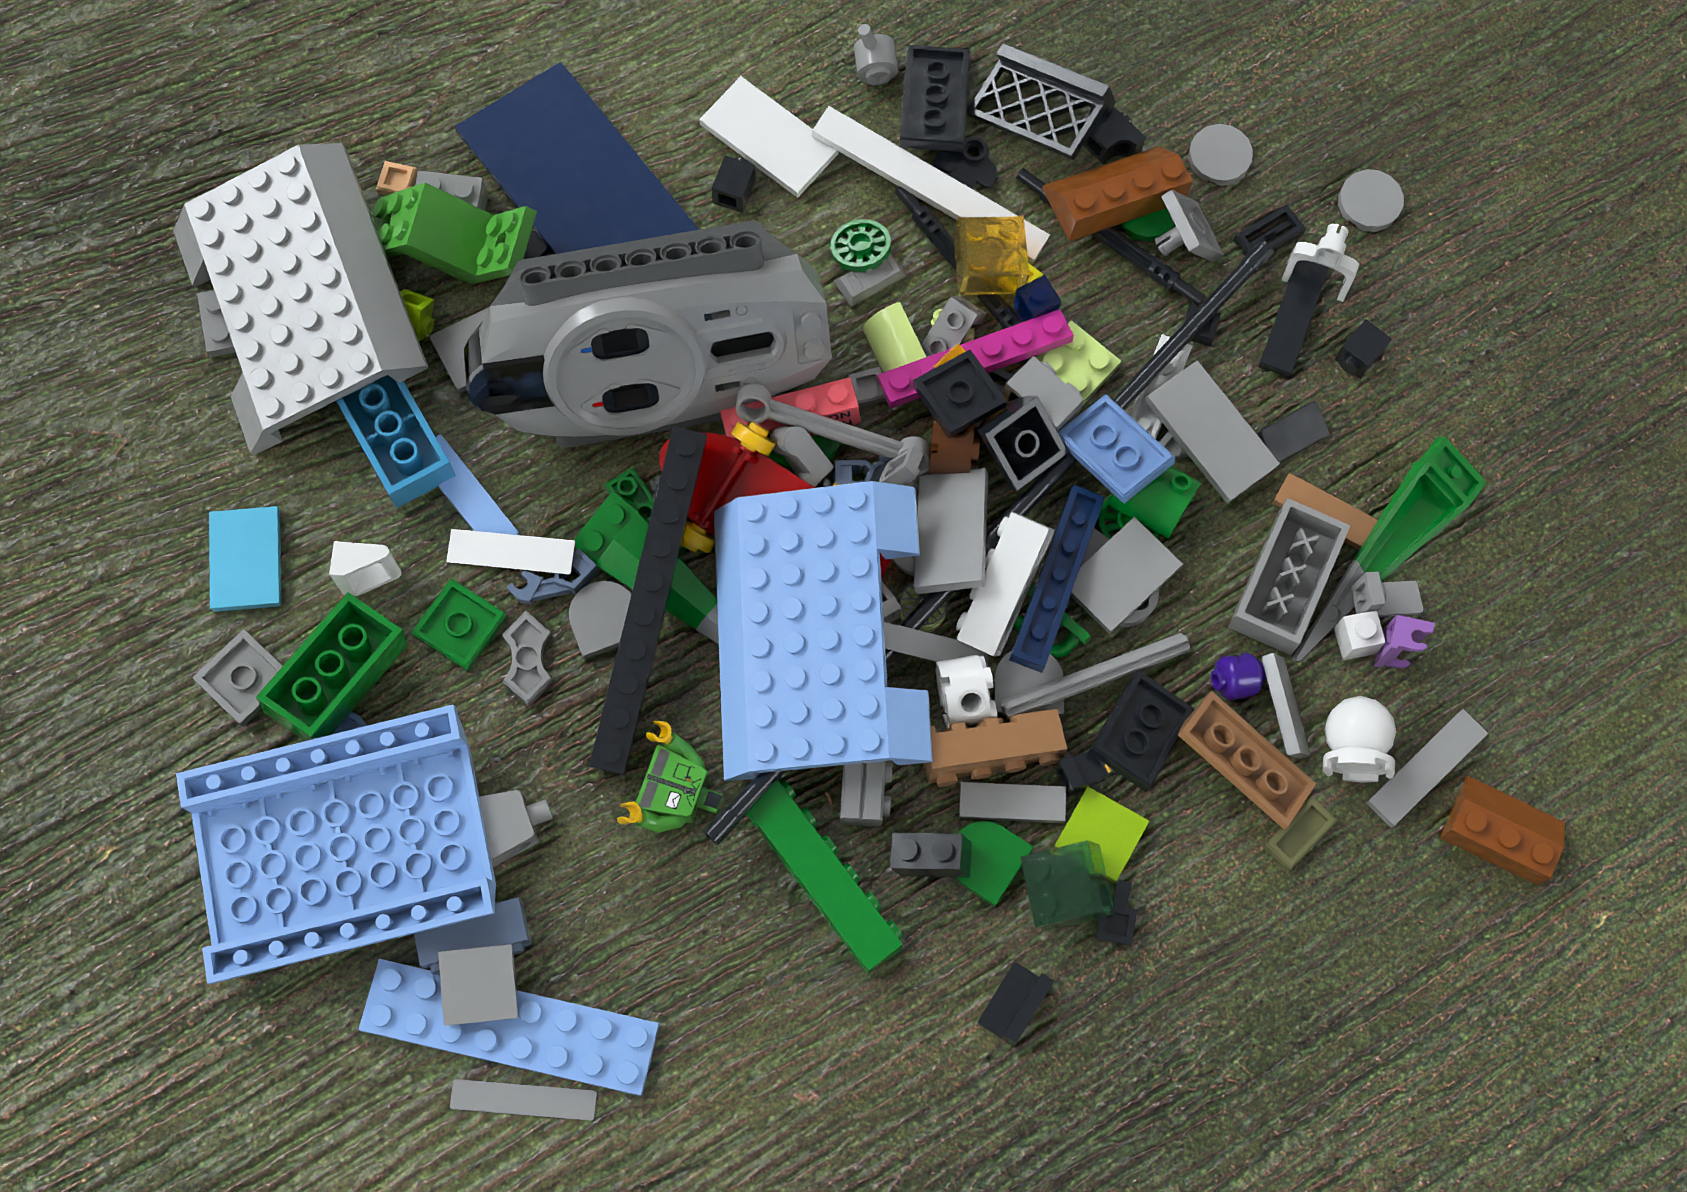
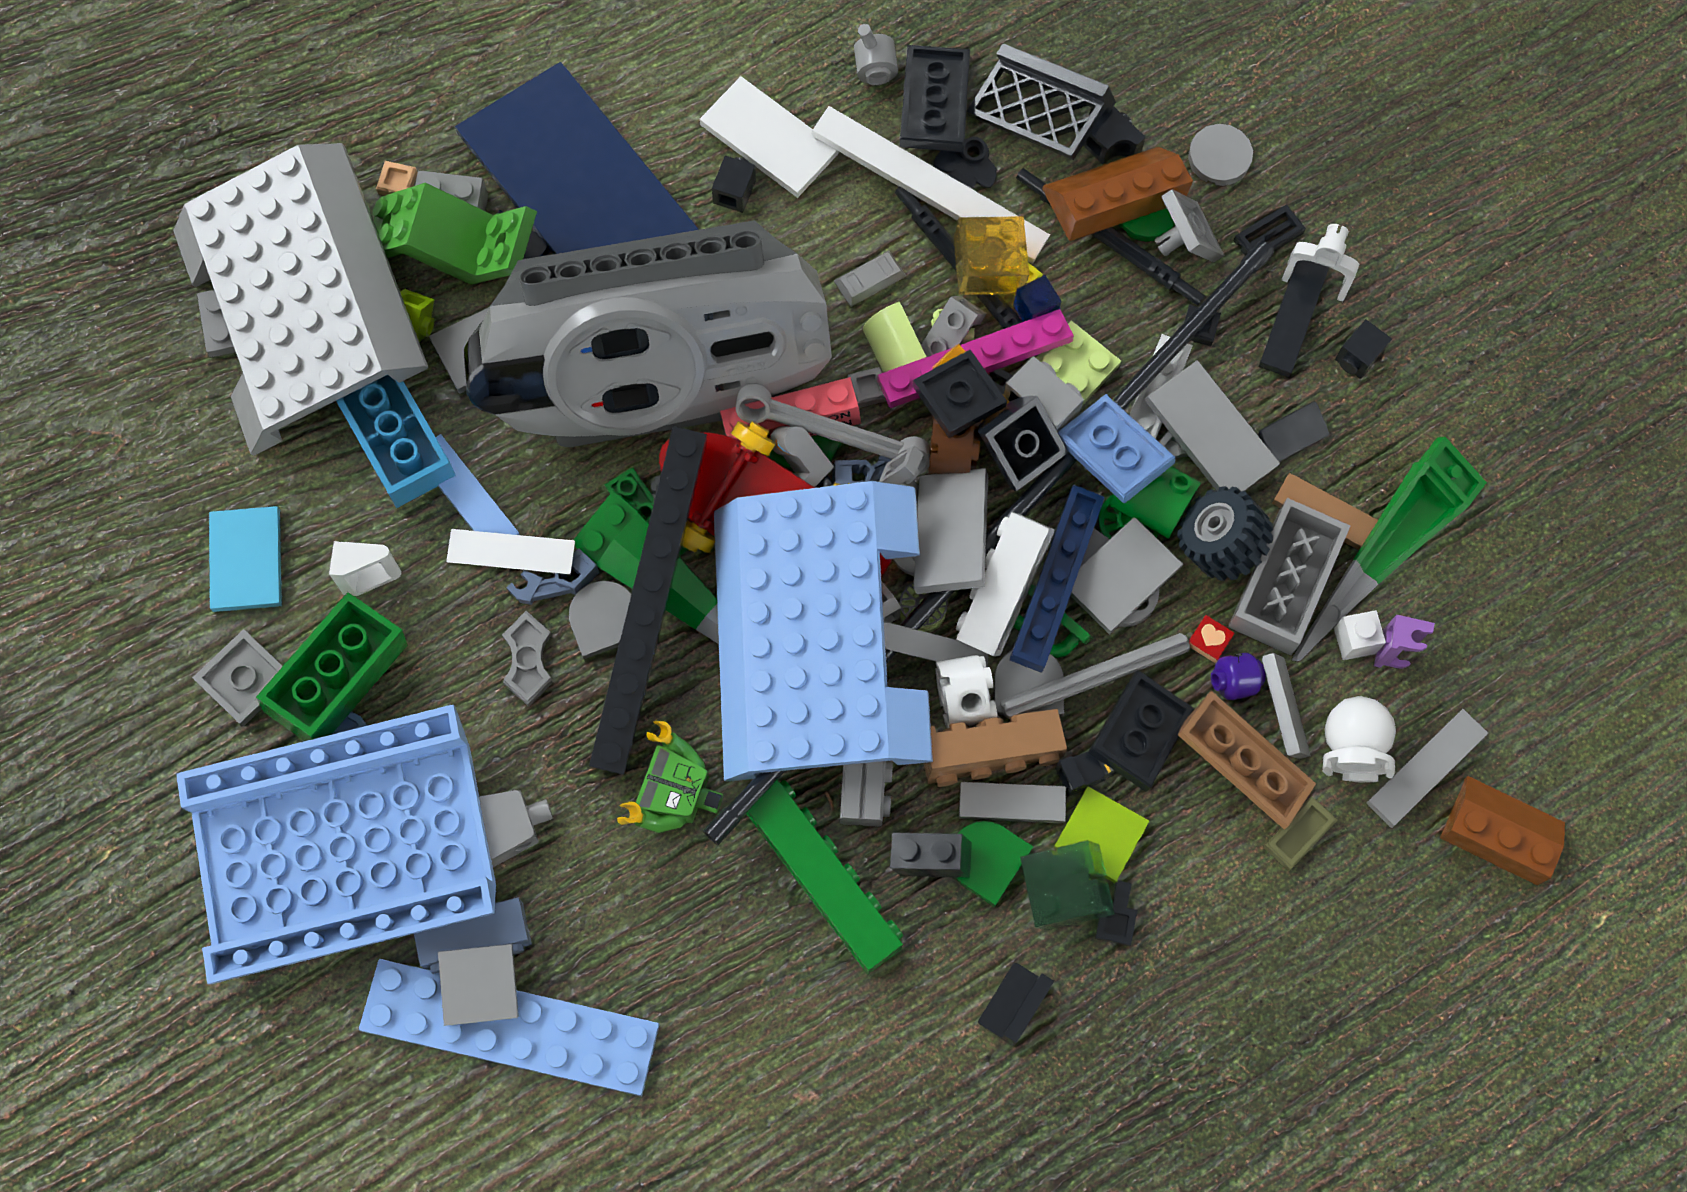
green tile [410,578,508,672] -> none
light grey sticker [450,1079,597,1120] -> none
green wheel [830,219,891,272] -> none
light grey tile [1338,169,1404,232] -> none
light grey bracket [1351,572,1423,617] -> none
none -> black wheel [1178,486,1274,581]
none -> red tile [1189,615,1235,663]

